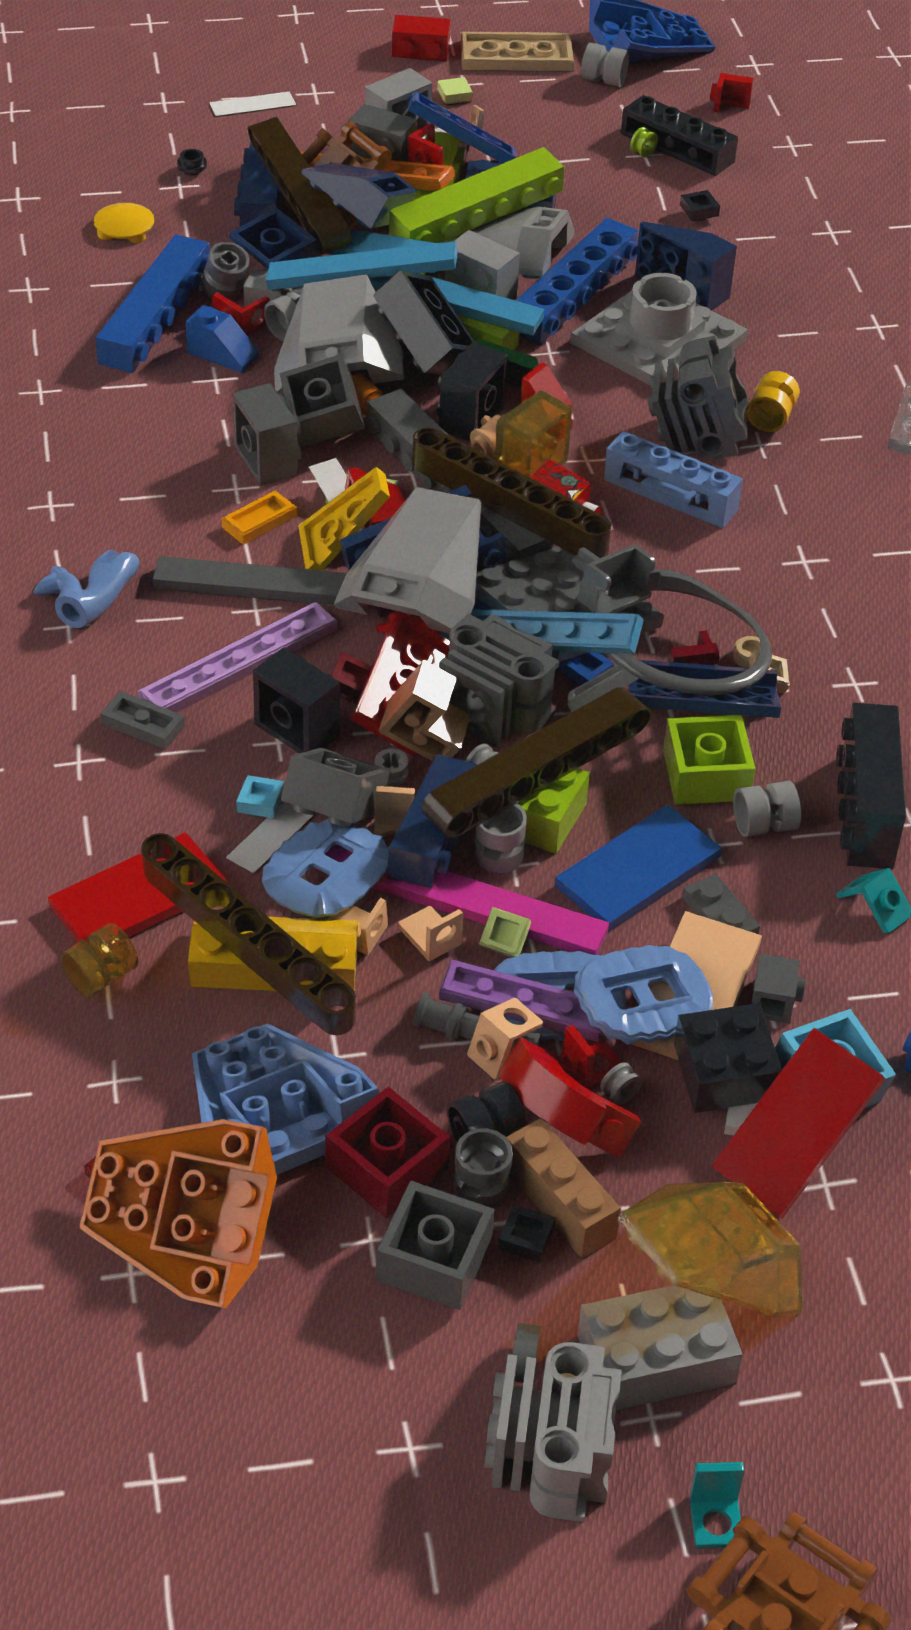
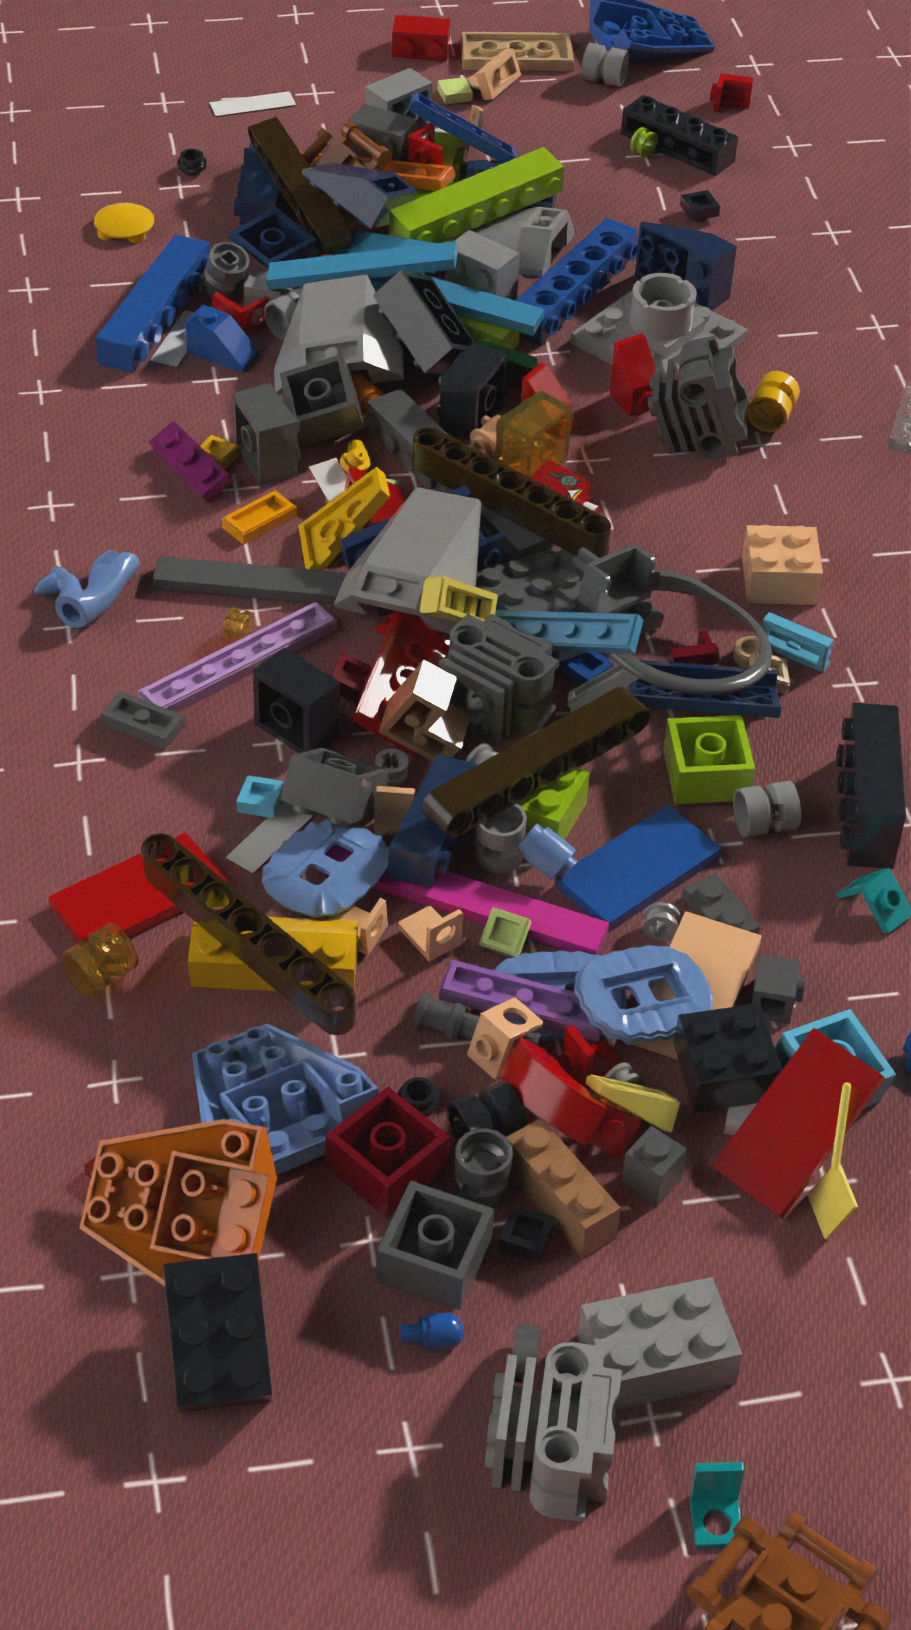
medium blue brick [604,431,743,528] -> none
clear yellow wedge [617,1182,803,1317] -> none
none -> magenta plate [148,420,233,503]
none -> white sticker [150,311,194,367]
none -> black brick [163,1253,272,1413]
none -> yellow tile [200,435,240,470]
none -> clear yellow bush [223,607,253,641]
none -> yellow arm [340,439,371,473]
none -> black plate [397,1077,439,1117]
none -> blue cylinder [399,1313,464,1351]
none -> light yellow slope [420,576,498,623]
none -> light nougat tile [466,48,521,100]
none -> medium blue brick [517,823,578,881]
none -> light yellow slope [585,1075,680,1133]
none -> red slope [609,333,655,416]
none -> dark grey brick [621,1126,687,1207]
none -> light grey bush [643,902,680,941]
none -> light nougat brick [742,525,823,605]
none -> medium azure tile [762,612,834,673]
none -> light yellow piece [807,1082,858,1240]

